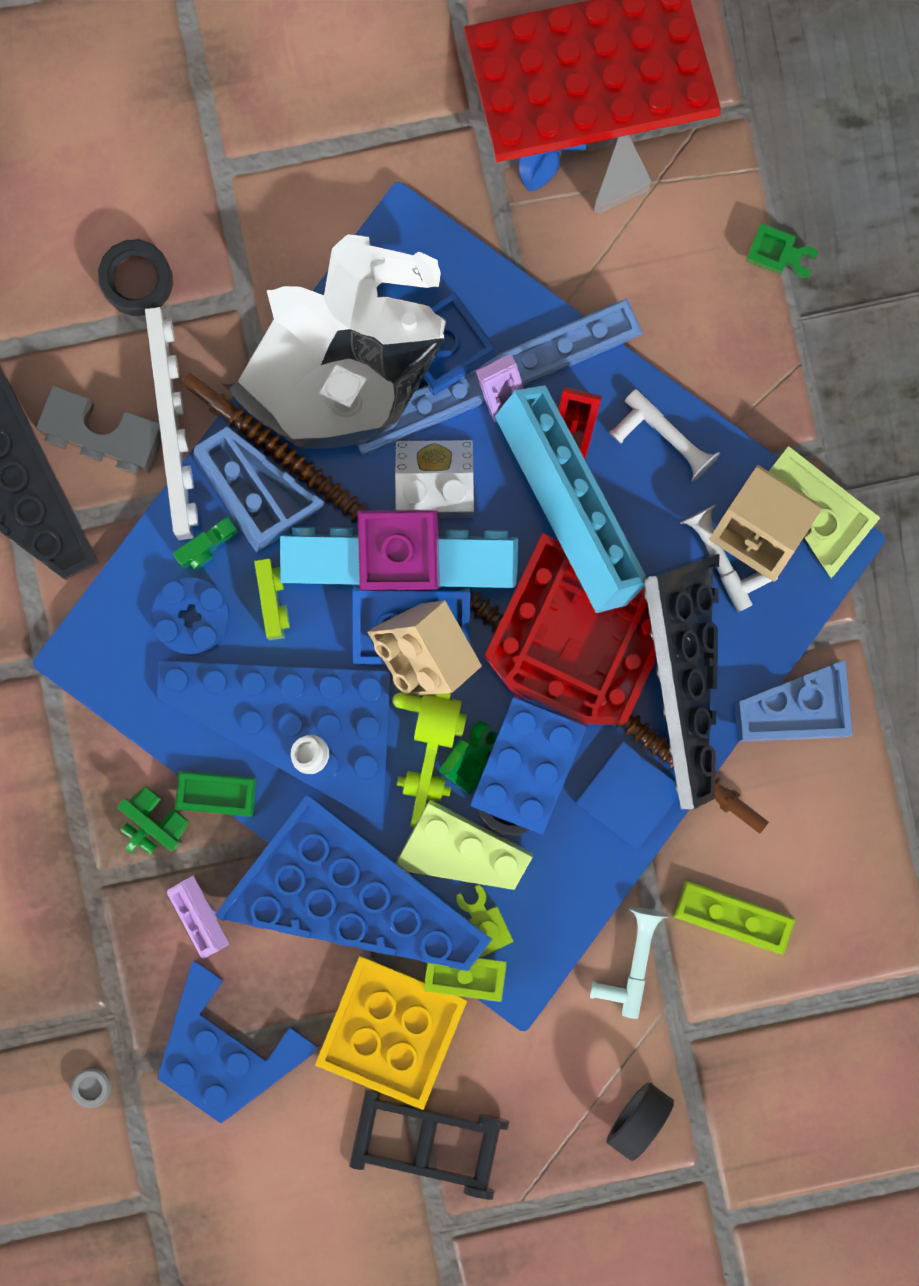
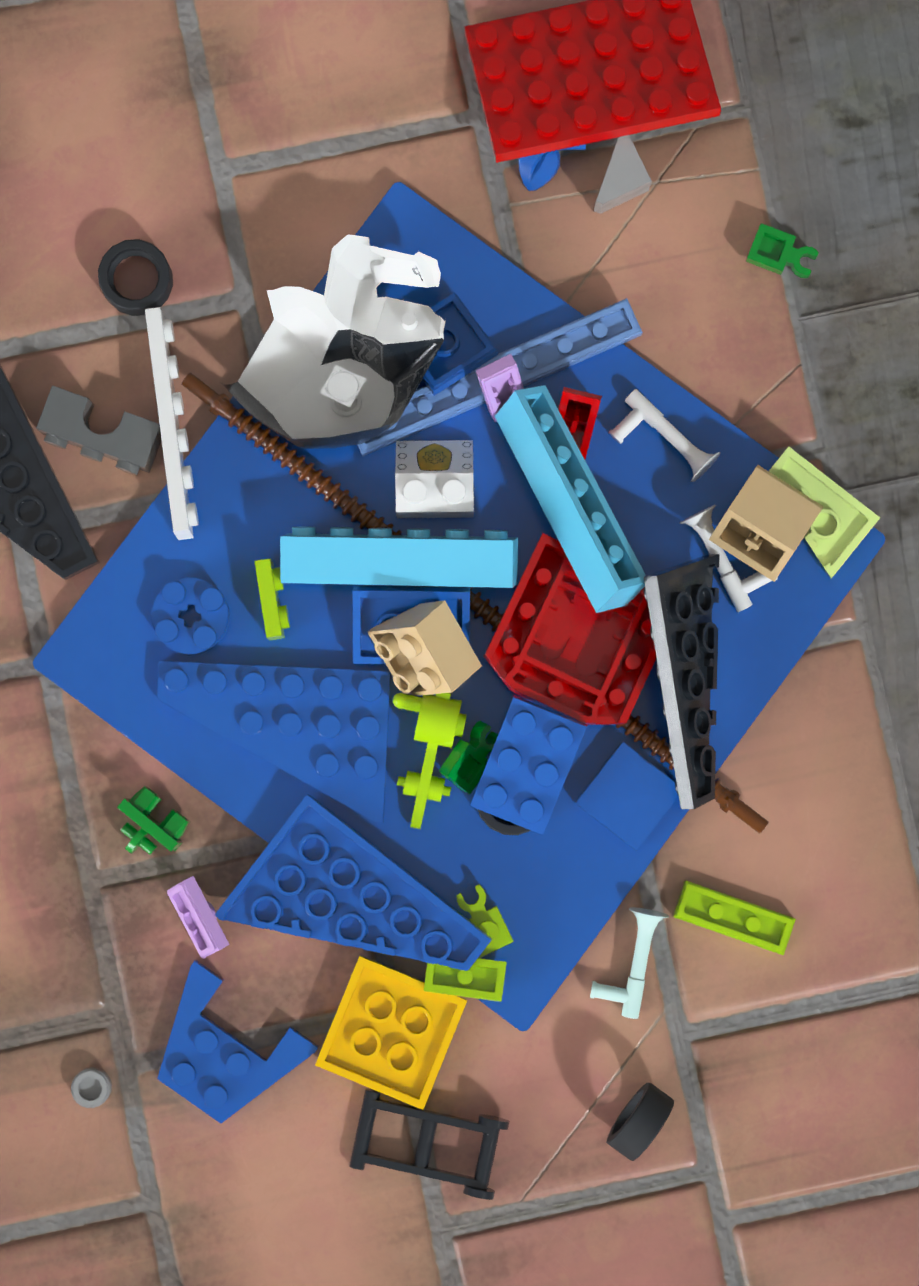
green plate [172,517,239,570] -> none
green tile [175,771,257,817] -> none
medium blue wedge [193,427,324,553] -> none
white plate [291,735,329,774] -> none
magenta tile [358,509,440,590] -> none
yellowish green wing [396,800,533,890] -> none
medium blue wing [734,660,853,742] -> none

